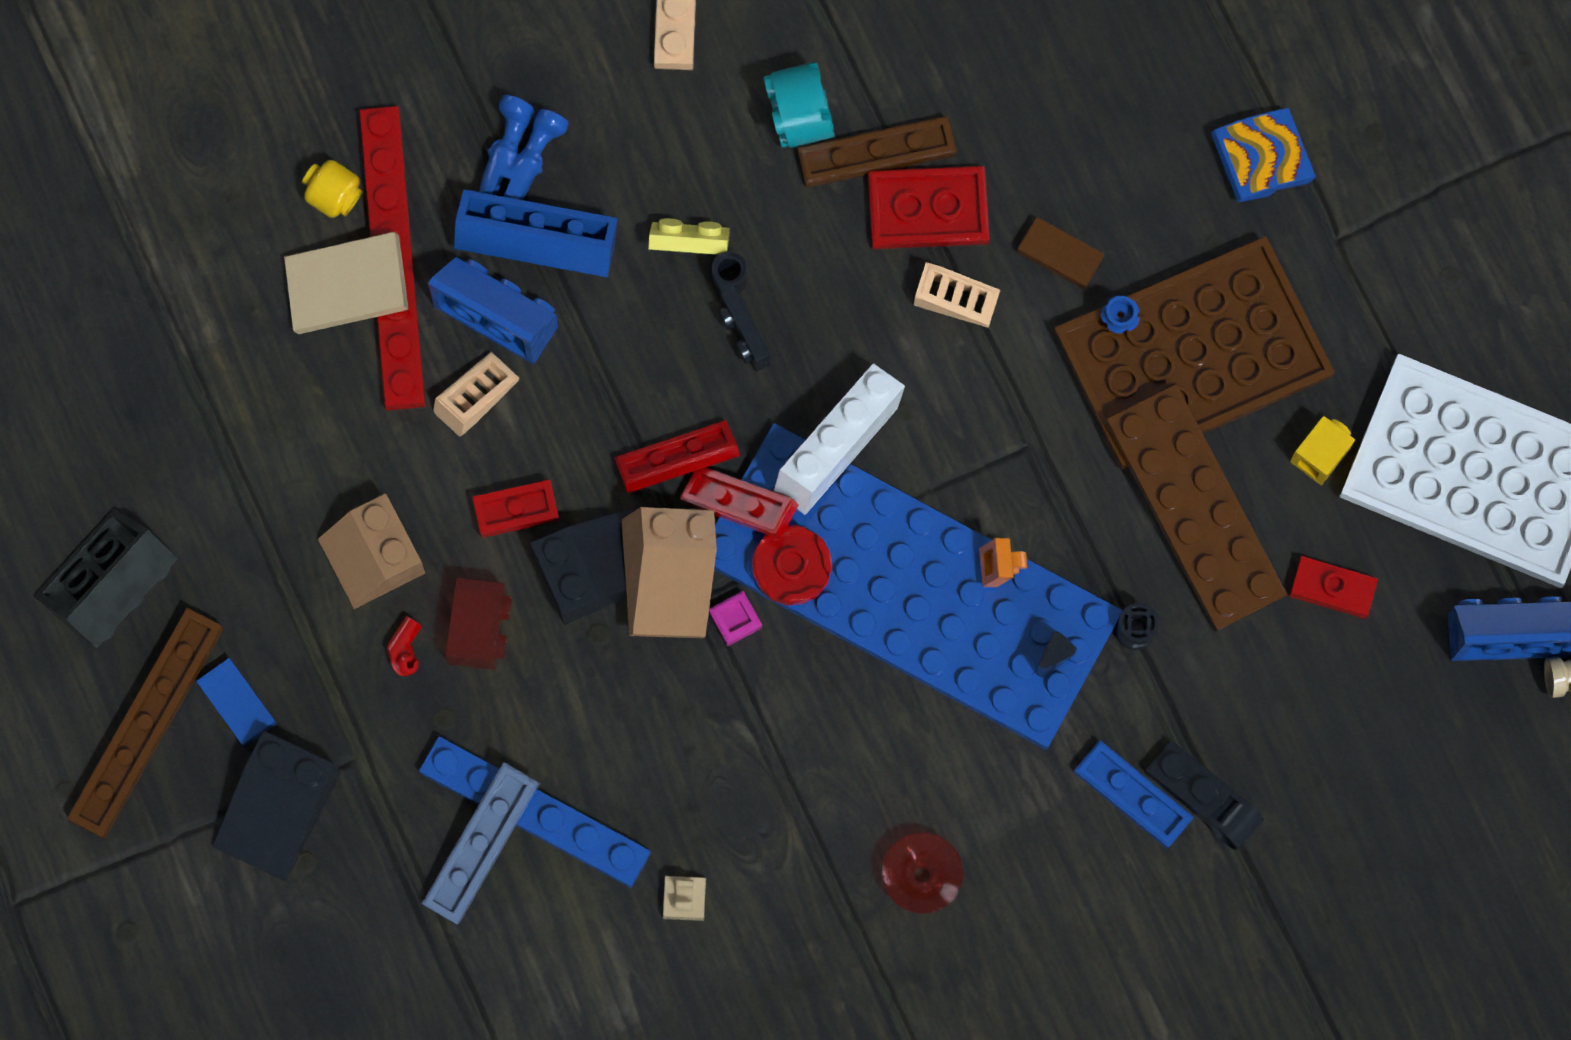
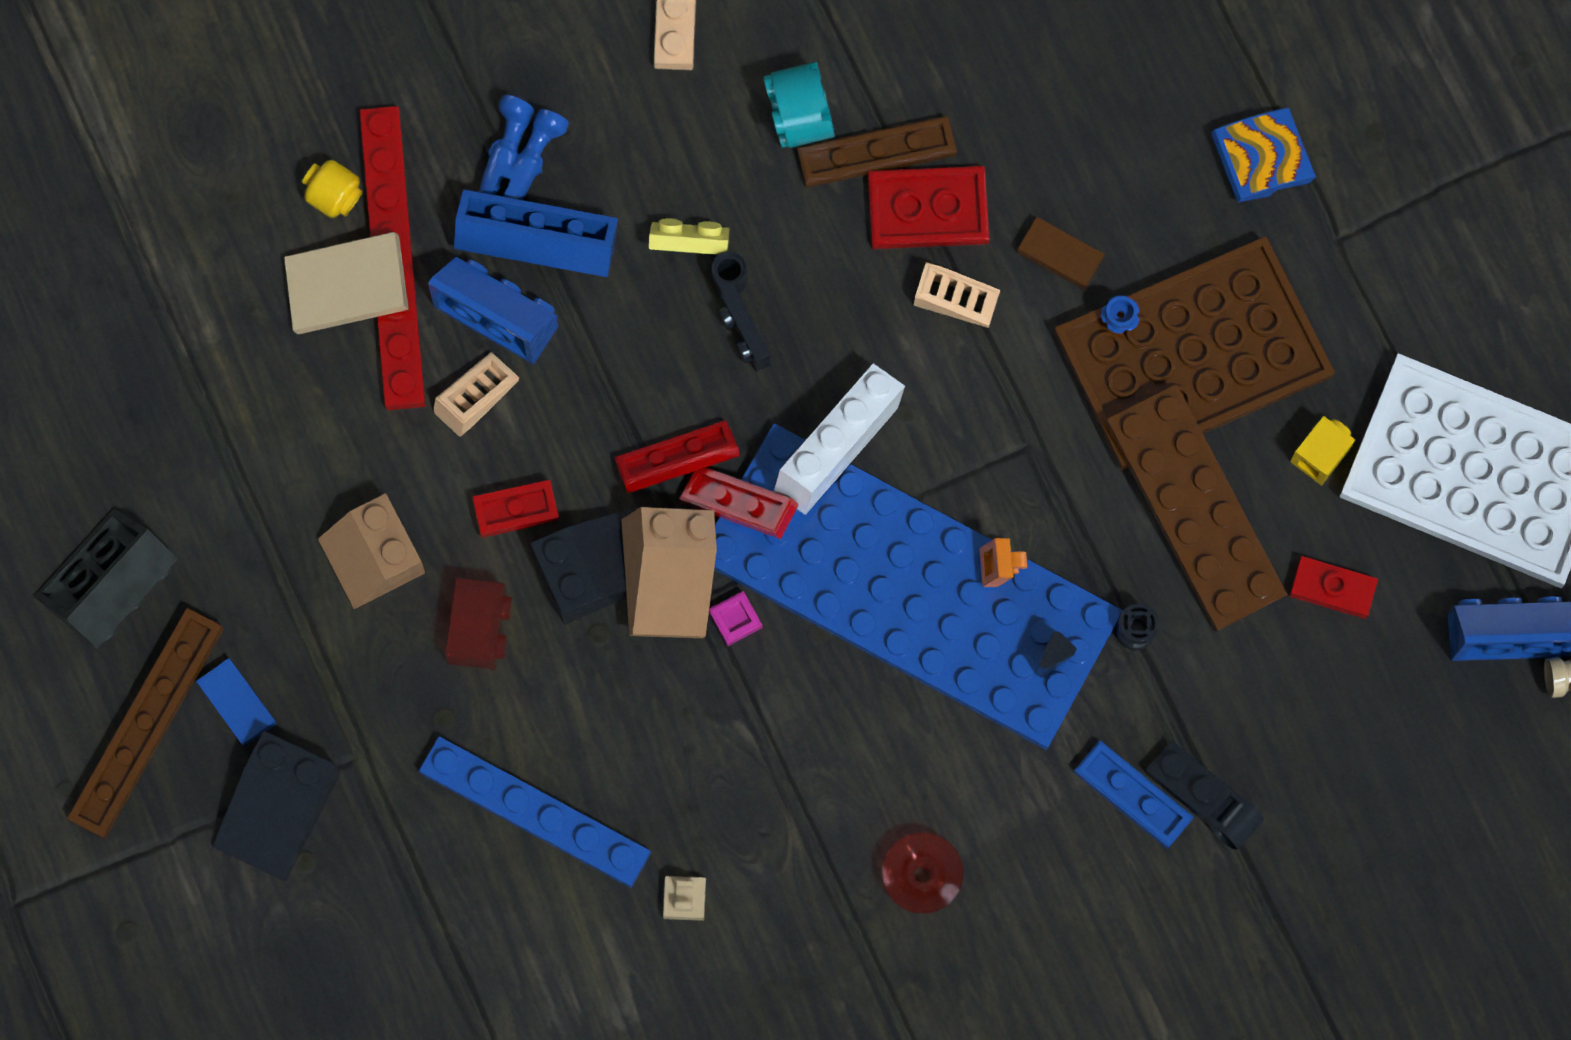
red arm [386,616,422,676] -> none
sand blue tile [422,762,540,924] -> none
red tile [752,525,832,606] -> none

